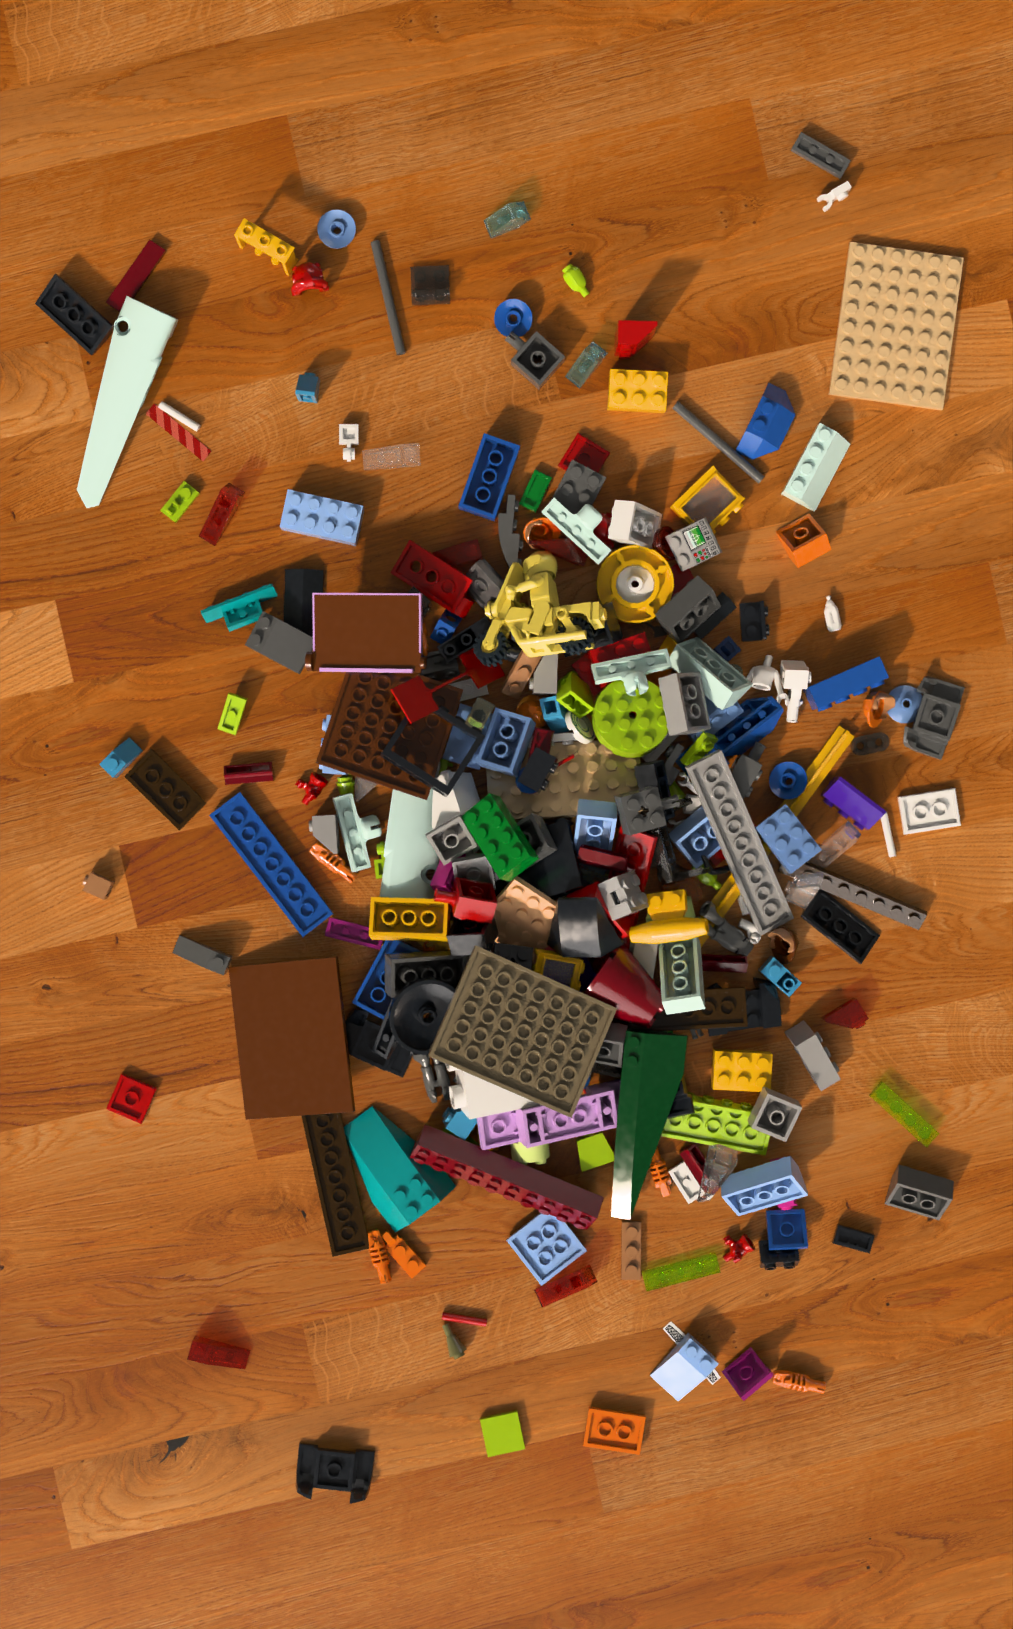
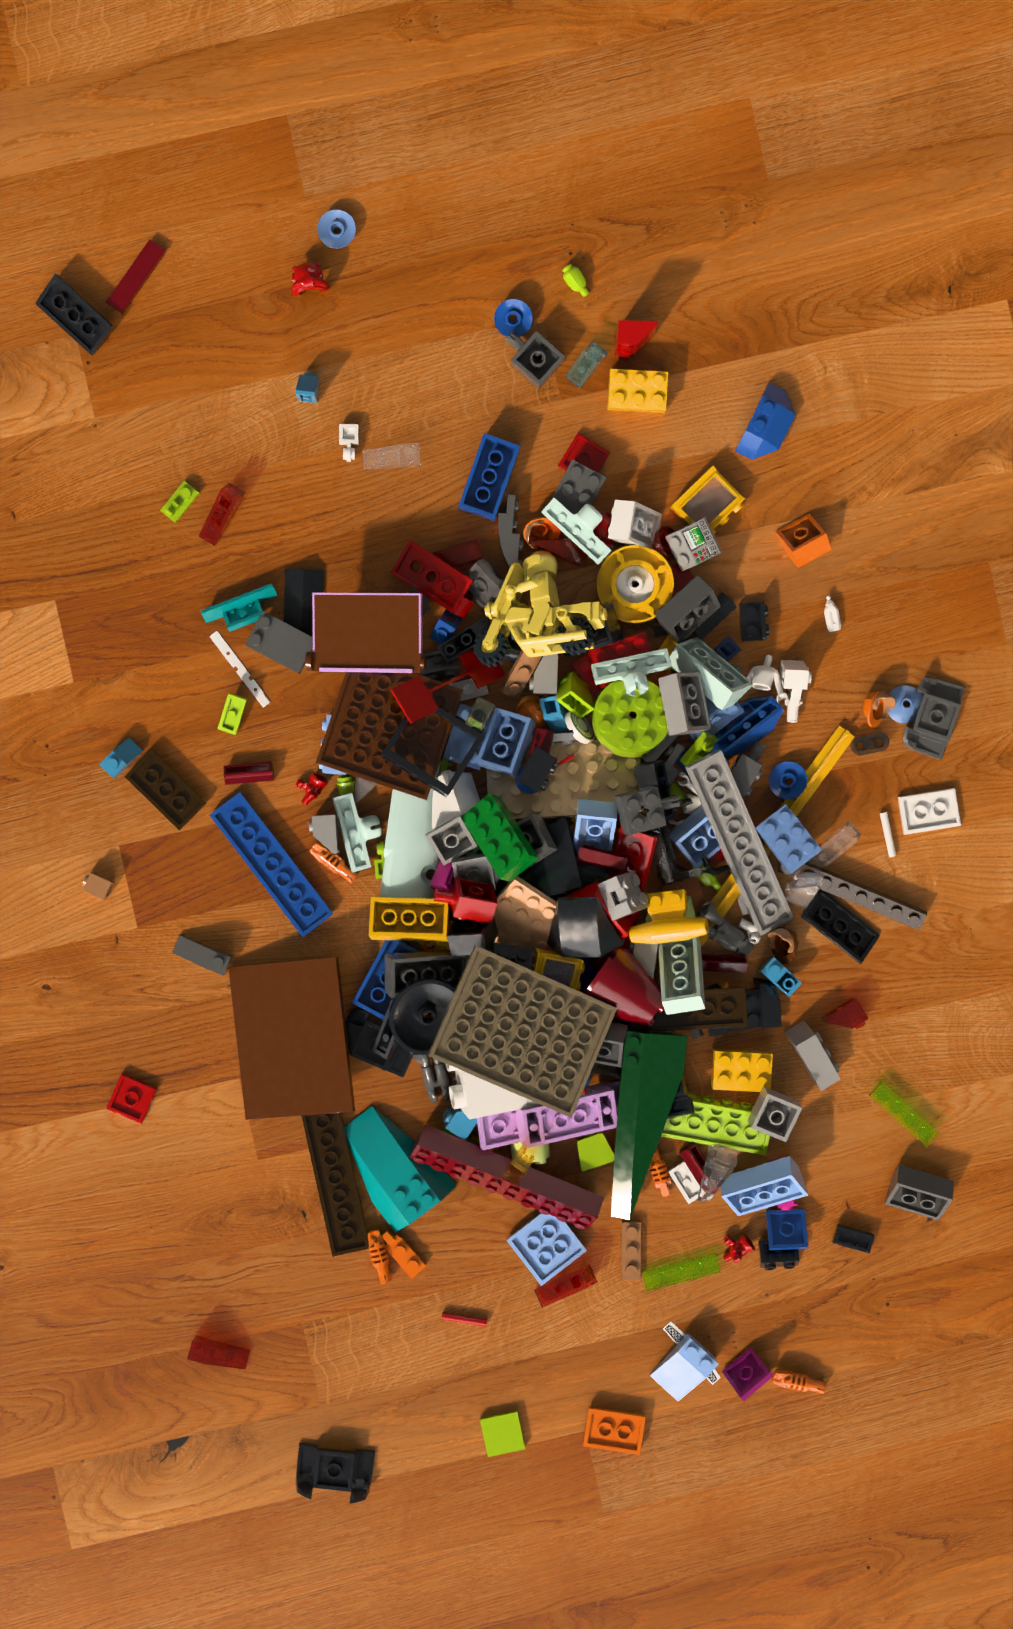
light aqua panel [77,296,178,508] -> none
clear red sticker [146,404,211,461] -> none
white piece [158,401,201,432] -> none
yellow window [234,218,299,276] -> none
light blue brick [280,489,364,546] -> none
magenta plate [325,917,383,950] -> none
dark grey piece [371,240,406,355] -> none
clear smoke hinge [410,265,450,306] -> none
orange piece [422,623,429,656] -> none
olive cone [442,1323,467,1359] -> none
clear light blue slope [484,201,531,238] -> none
green tile [519,469,552,513] -> none
dark grey piece [672,401,765,484] -> none
light aqua slope [781,423,850,512] -> none
dark grey plate [791,132,851,179] -> none
blue brick [803,656,889,712] -> none
white plate [817,181,852,212] -> none
dark purple slope [820,776,886,830] -> none
tan plate [828,242,964,410] -> none
none -> white piece [210,631,270,708]
none -> clear yellow hinge [510,1144,534,1175]

